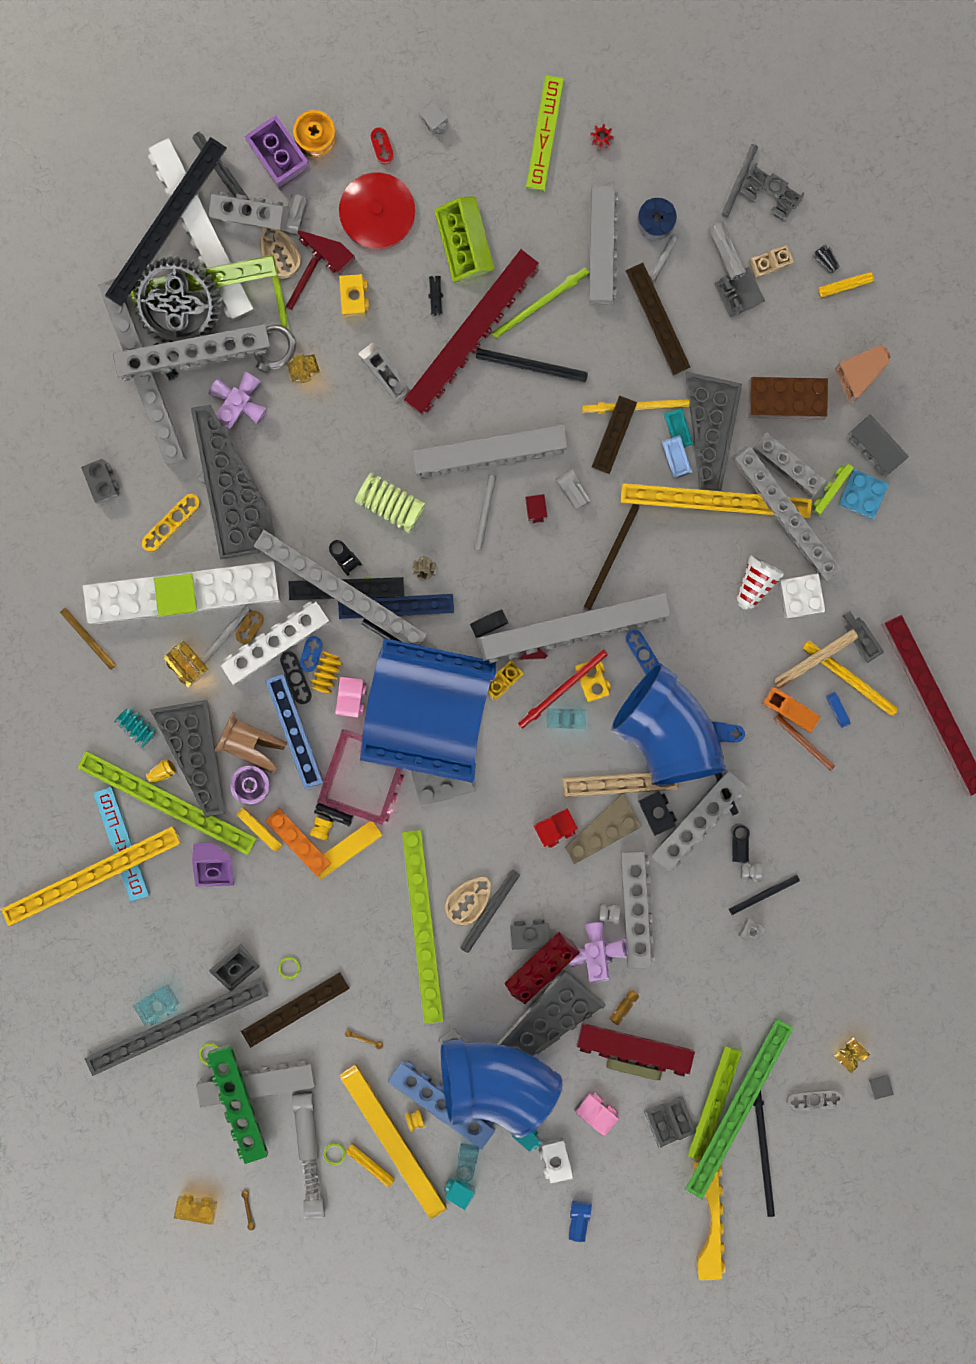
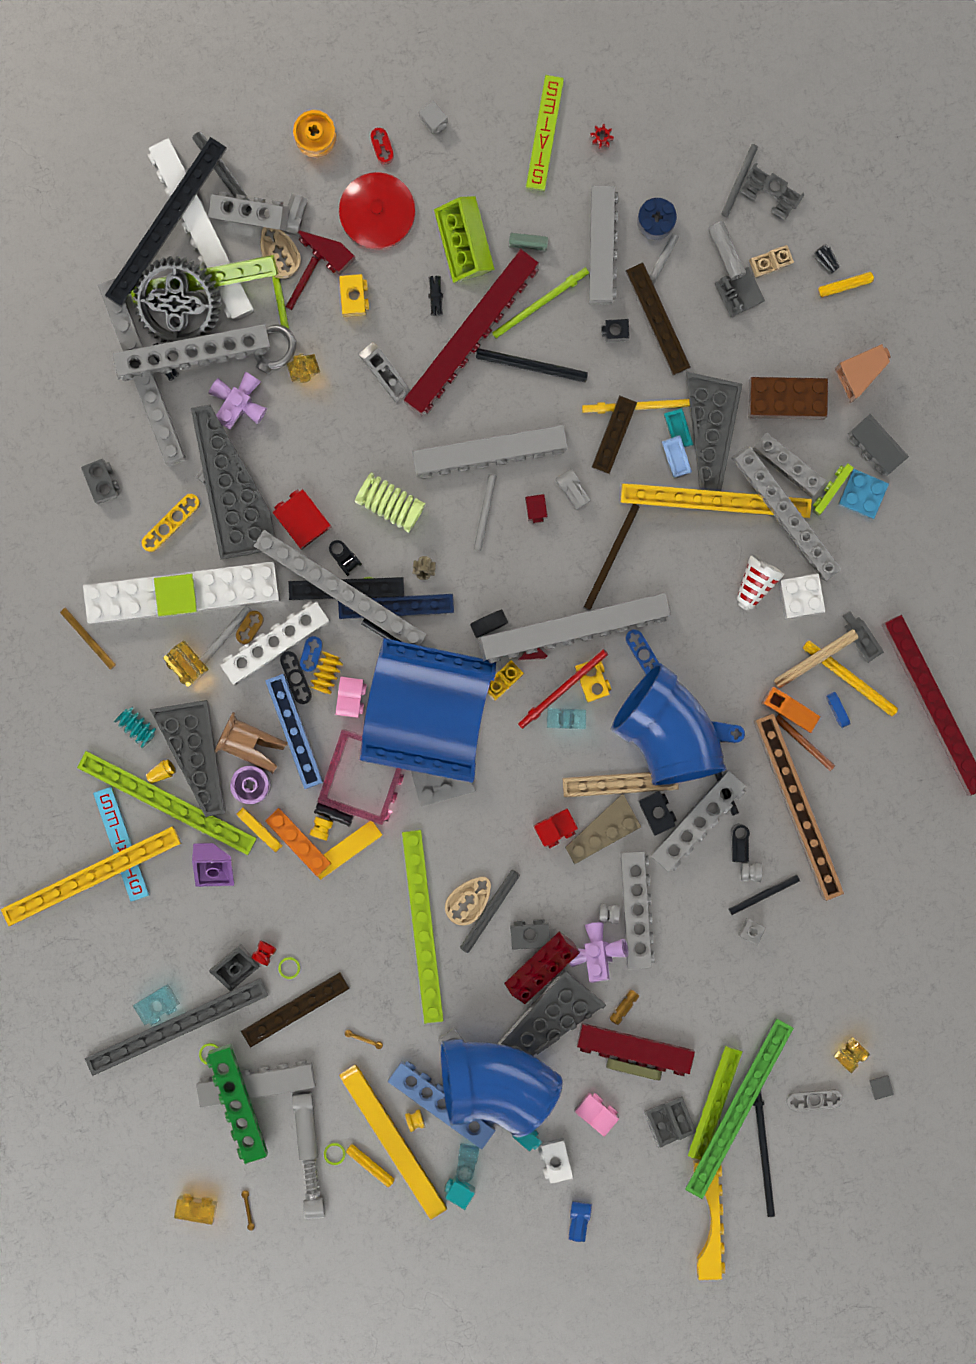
medium lavender brick [244,115,310,188] -> none
none -> red wheel [251,940,277,966]
none -> red brick [273,489,332,550]
none -> sand green slope [509,233,548,251]
none -> black brick [601,319,630,342]
none -> medium nougat brick [754,713,844,901]

